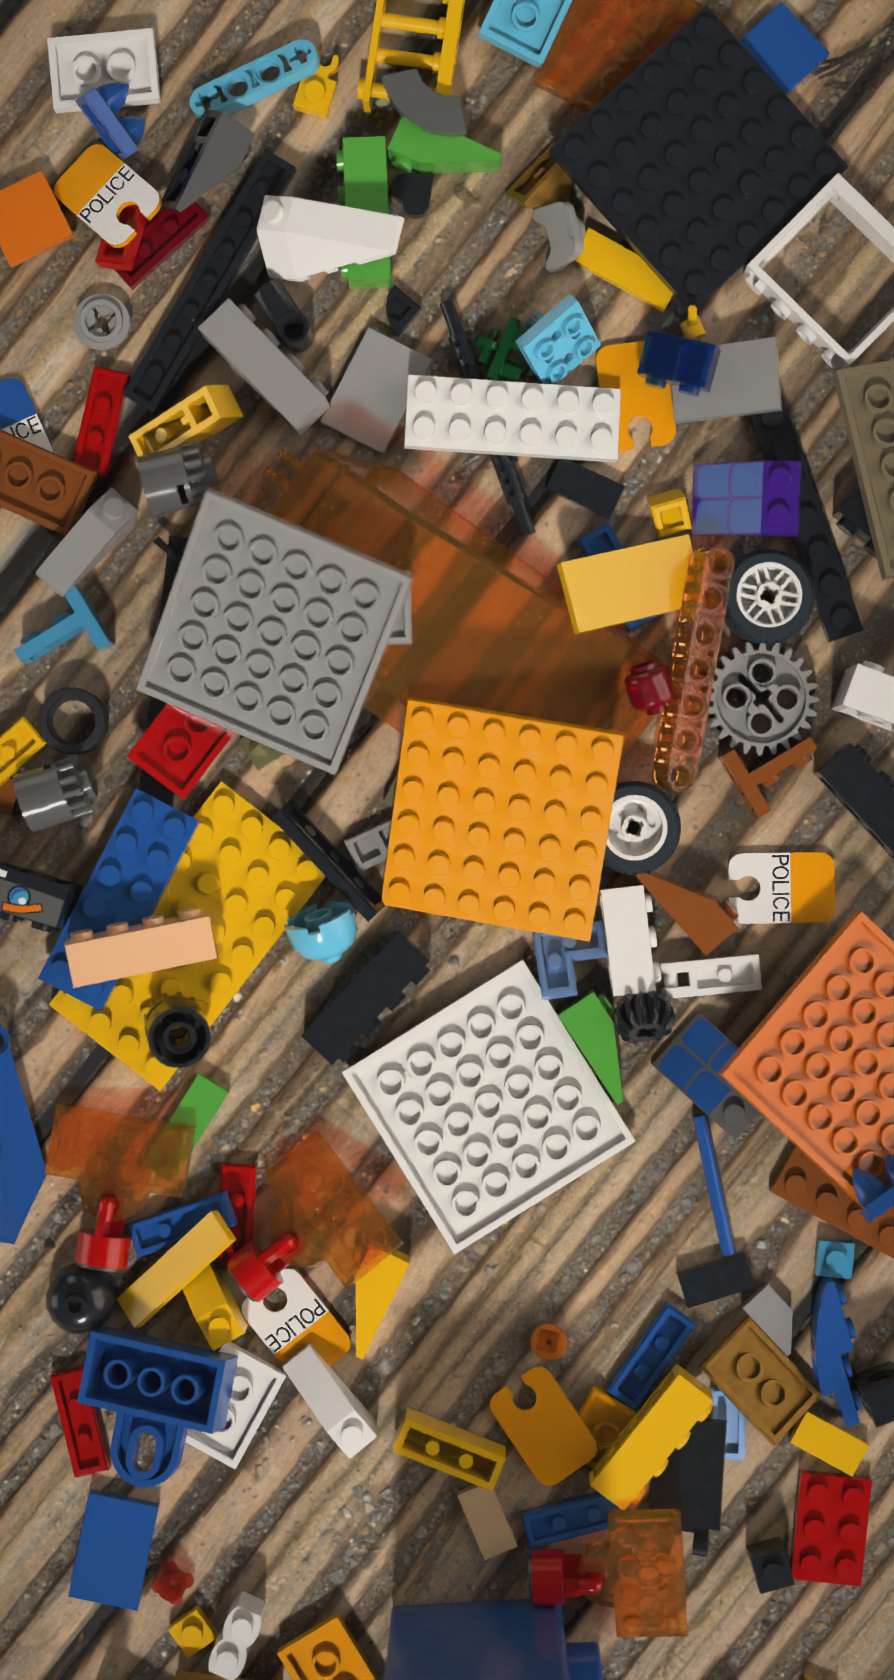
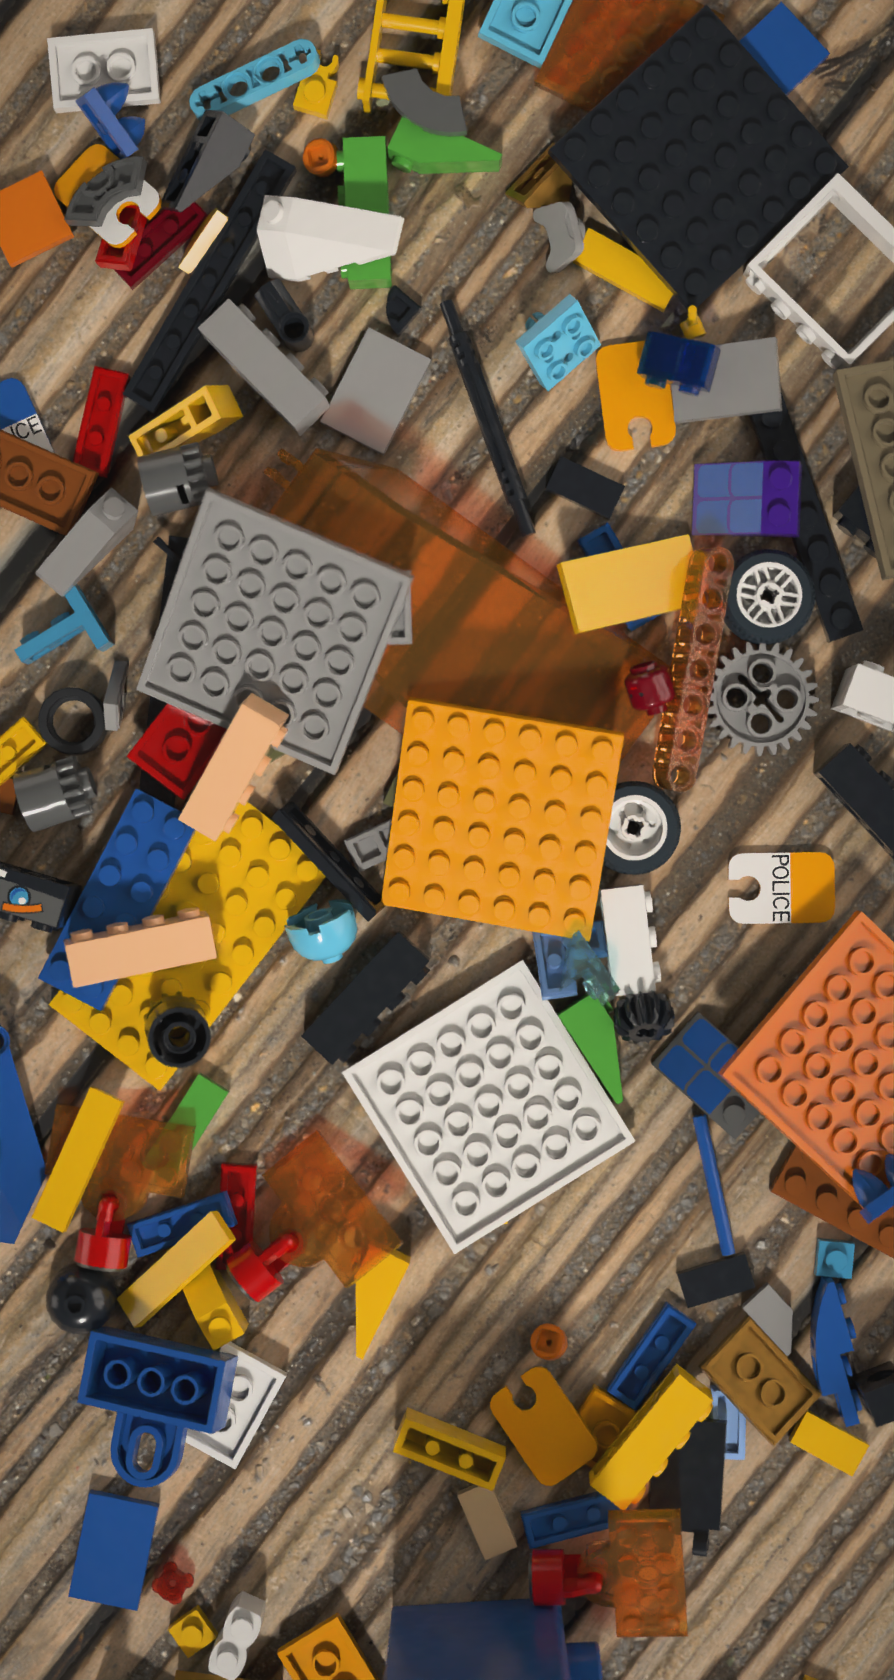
red tile [50,1365,111,1478] -> none
light grey gear [74,294,131,352] -> none
piece [241,1267,351,1366] -> none
white slope [282,1343,377,1459] -> none
black tile [391,173,433,219] -> none
white plate [404,375,621,462] -> none
dark green hips [473,316,527,382] -> none
dark orange slope [635,871,739,955] -> none
yellow slope [647,488,692,538] -> none
white plate [659,954,762,999] -> none
dark orange bracket [718,737,818,818] -> none
black brick [746,1536,795,1594] -> none
red plate [790,1469,872,1587] -> none
none -> yellow tile [31,1086,125,1233]
none -> dark grey tile [64,156,147,227]
none -> light grey tile [103,661,129,731]
none -> tile [178,208,228,274]
none -> light nougat brick [178,693,289,841]
none -> orange tile [303,138,338,177]
none -> clear light blue slope [559,931,621,1006]

